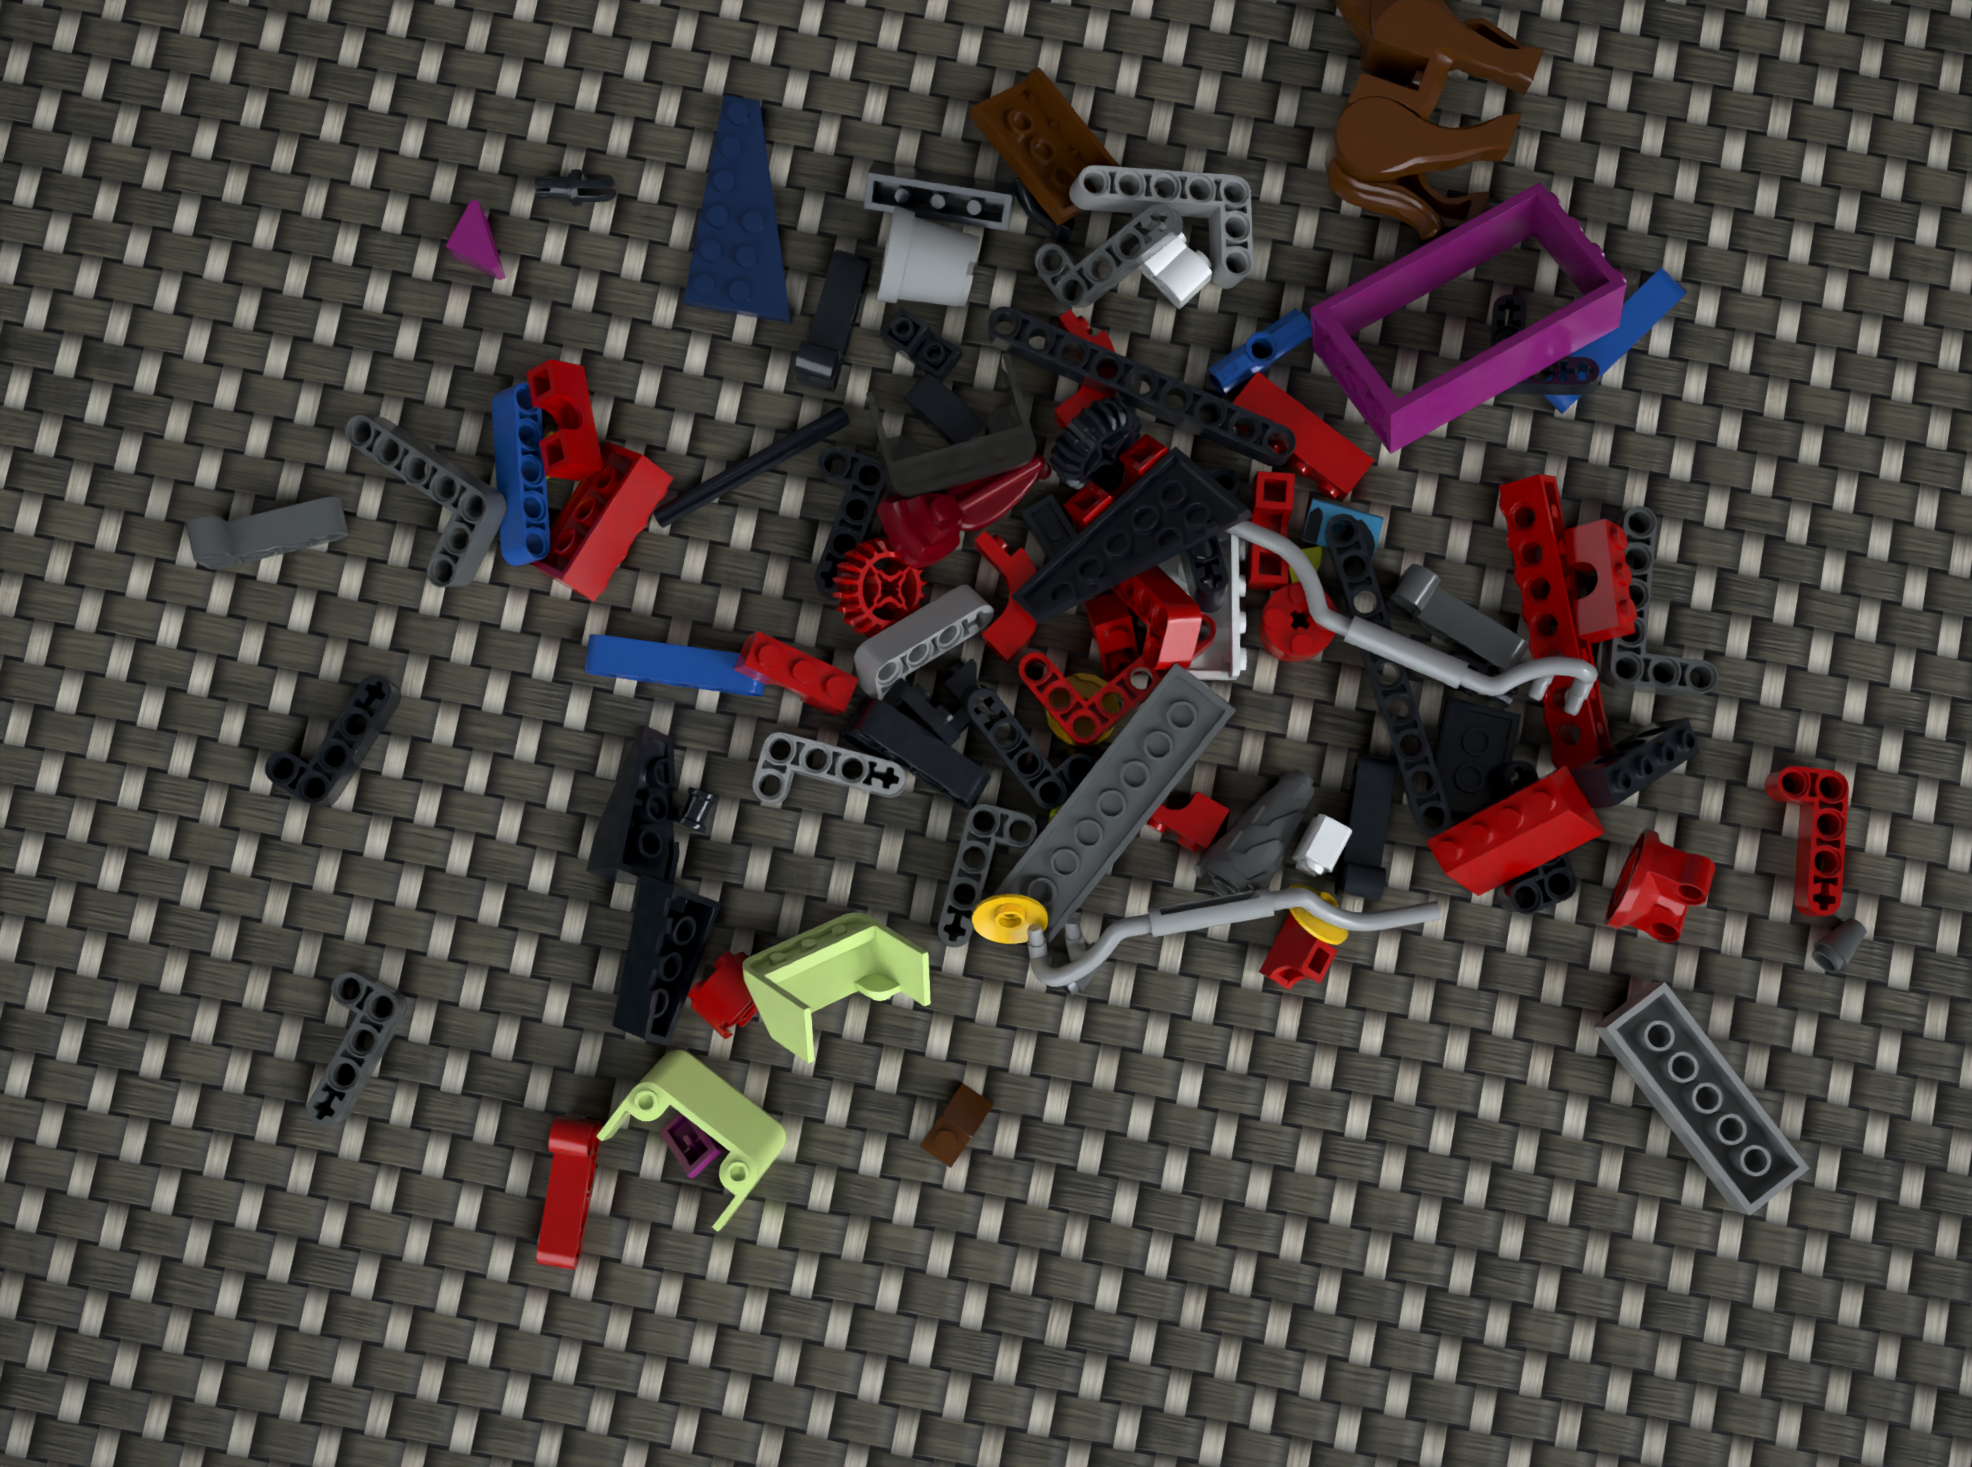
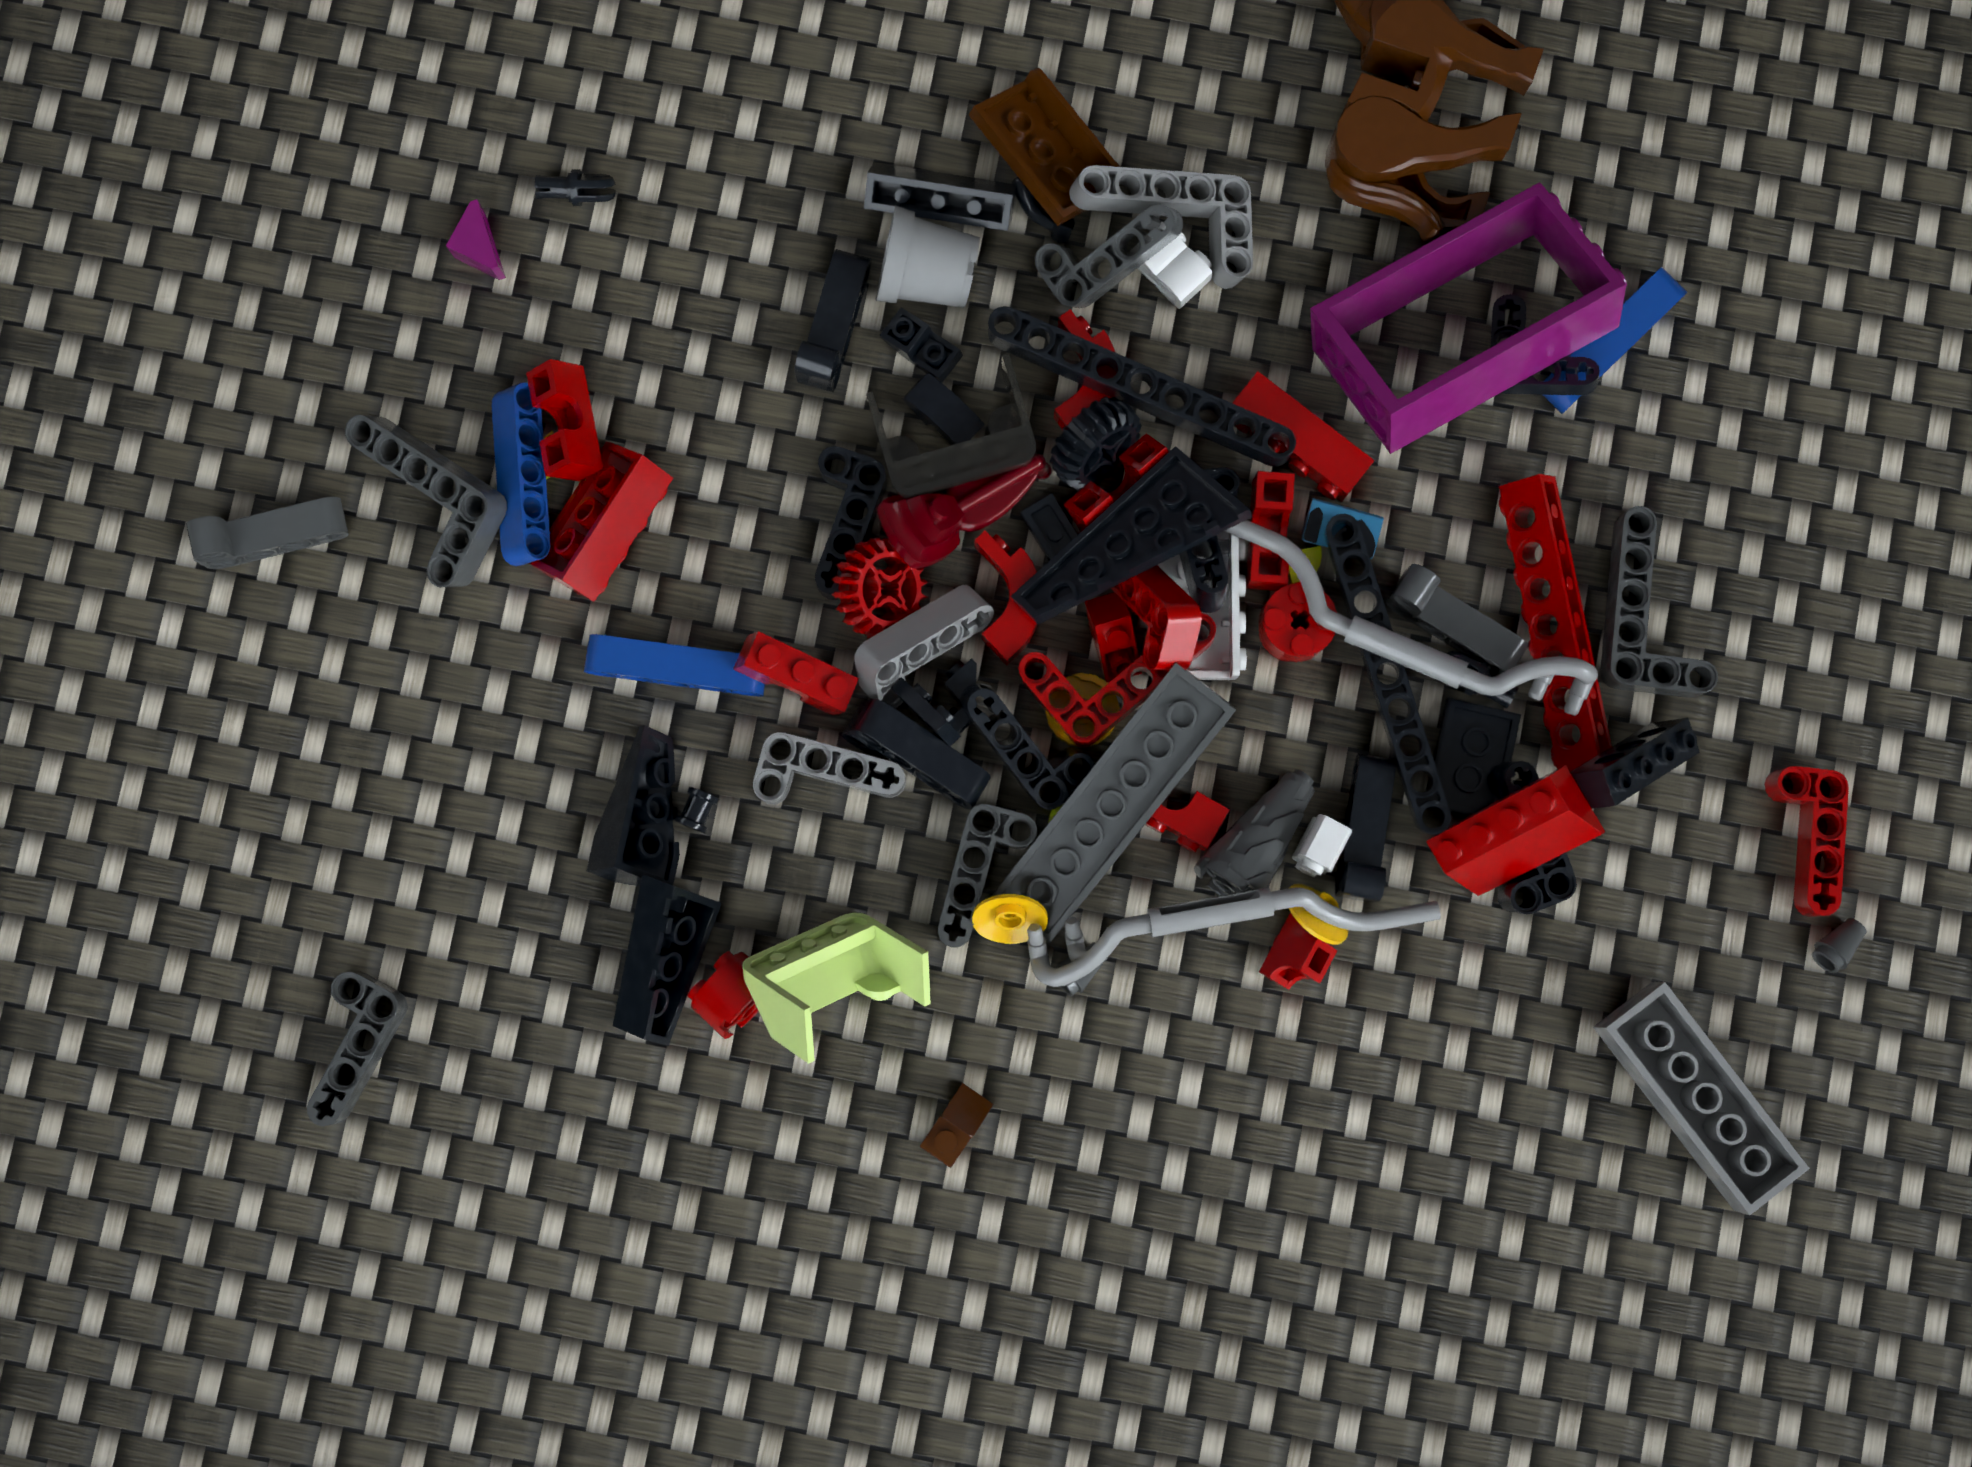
black beam [265,675,401,807] -> none
red beam [536,1115,602,1270] -> none
yellowish green windscreen [596,1049,787,1232] -> none
black axle [653,407,850,528] -> none
magenta slope [659,1112,726,1179] -> none
dark blue wing [684,95,792,324] -> none
blue piece [1206,308,1312,397] -> none
red arch [1563,519,1637,643] -> none
red piece [1604,828,1716,943] -> none

